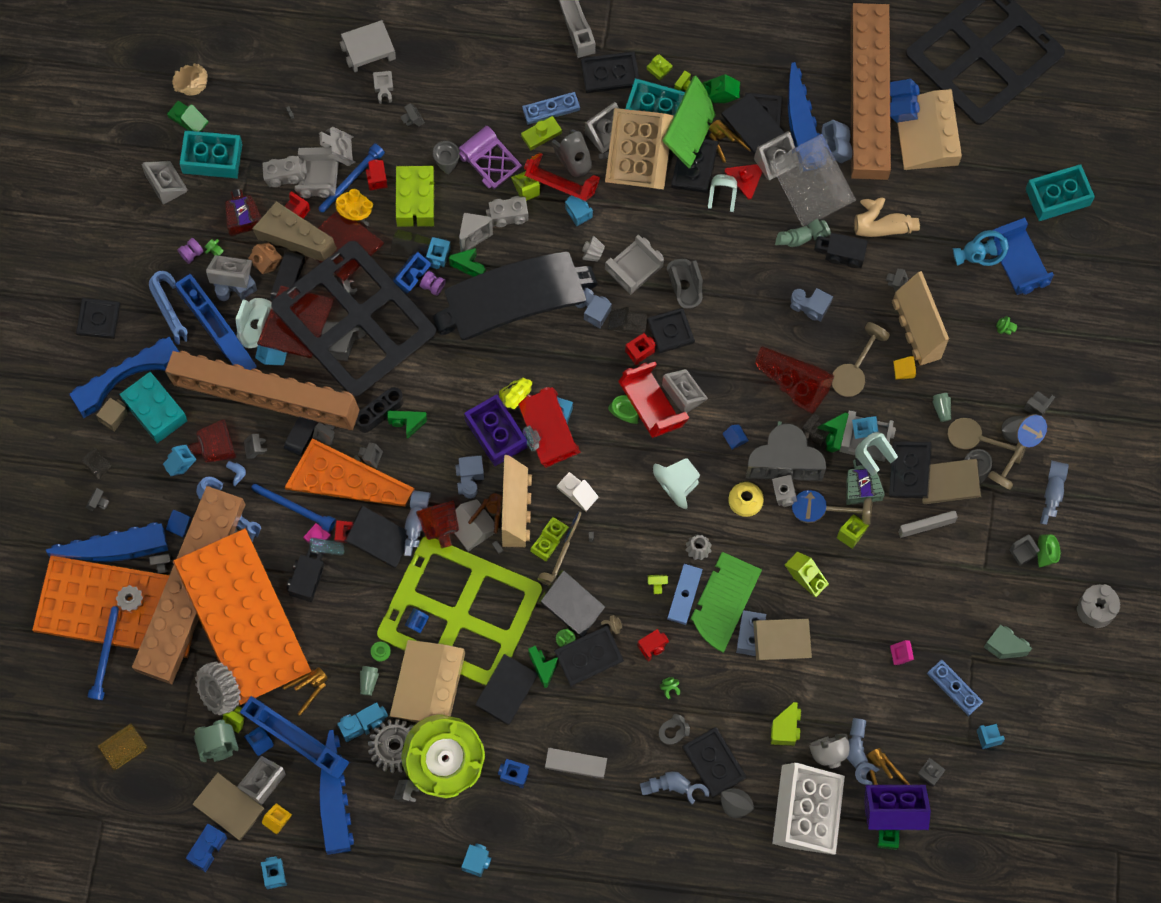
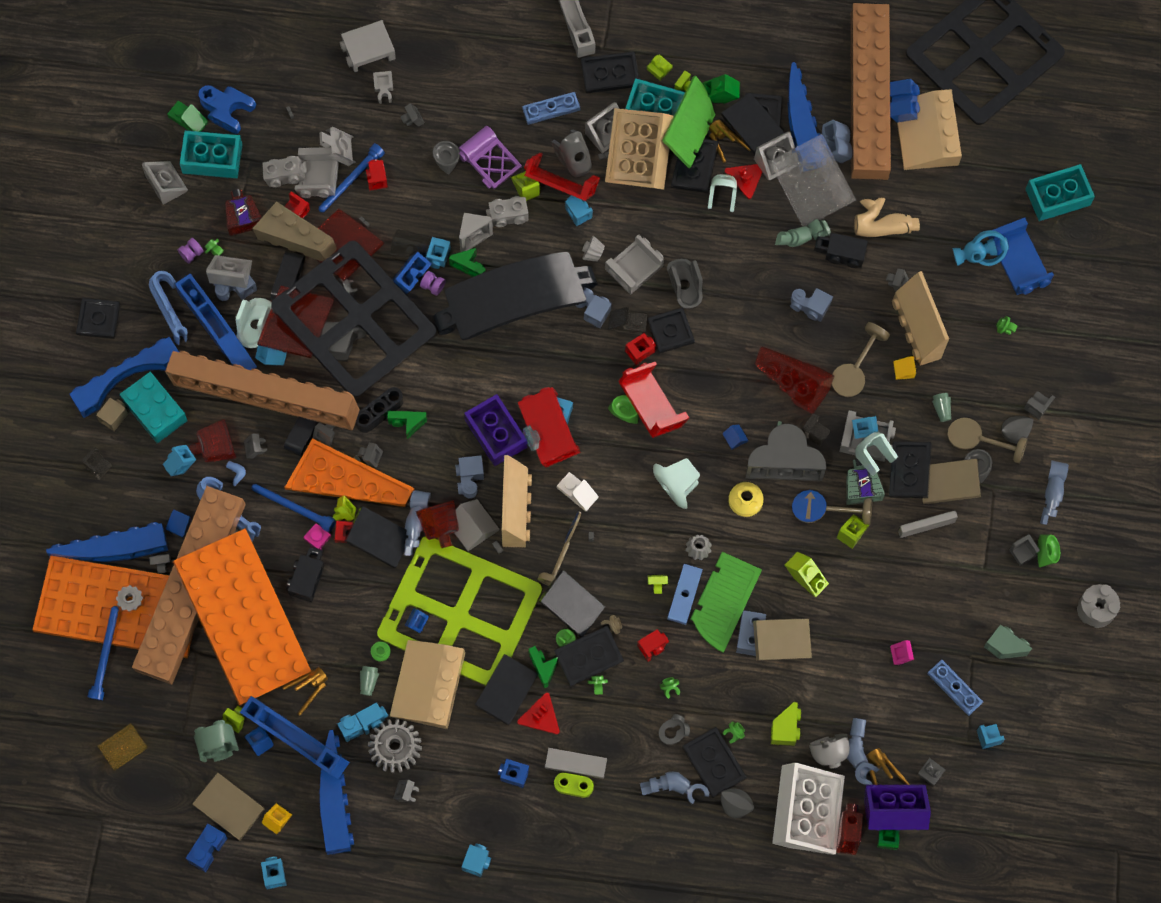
dark grey tile [85,488,109,511] -> none
tan hair [172,63,208,95] -> none
light grey gear [195,662,241,715] -> none
light grey slope [237,756,286,806] -> none
medium nougat brick [248,242,283,274] -> none
clear light blue piece [309,538,345,555] -> none
yellow dish [335,189,373,220] -> none
lime piece [396,166,434,227] -> none
lime piece [401,714,485,798] -> none
reddish brown plant [468,493,503,534] -> none
neon yellow rock [499,378,532,409] -> none
lime tile [521,116,562,150] -> none
lime slope [530,517,569,561] -> none
light grey slope [662,369,708,413] -> none
light grey brick [772,475,797,507] -> none
green slope [817,413,849,453] -> none
piece [988,414,1047,490] -> none
none -> blue piece [199,85,256,134]
none -> lime tile [333,495,356,522]
none -> red piece [517,693,560,735]
none -> lime plate [554,773,594,798]
none -> bright green plate [588,676,608,695]
none -> bright green plate [723,722,745,743]
none -> clear red torso [836,803,863,855]

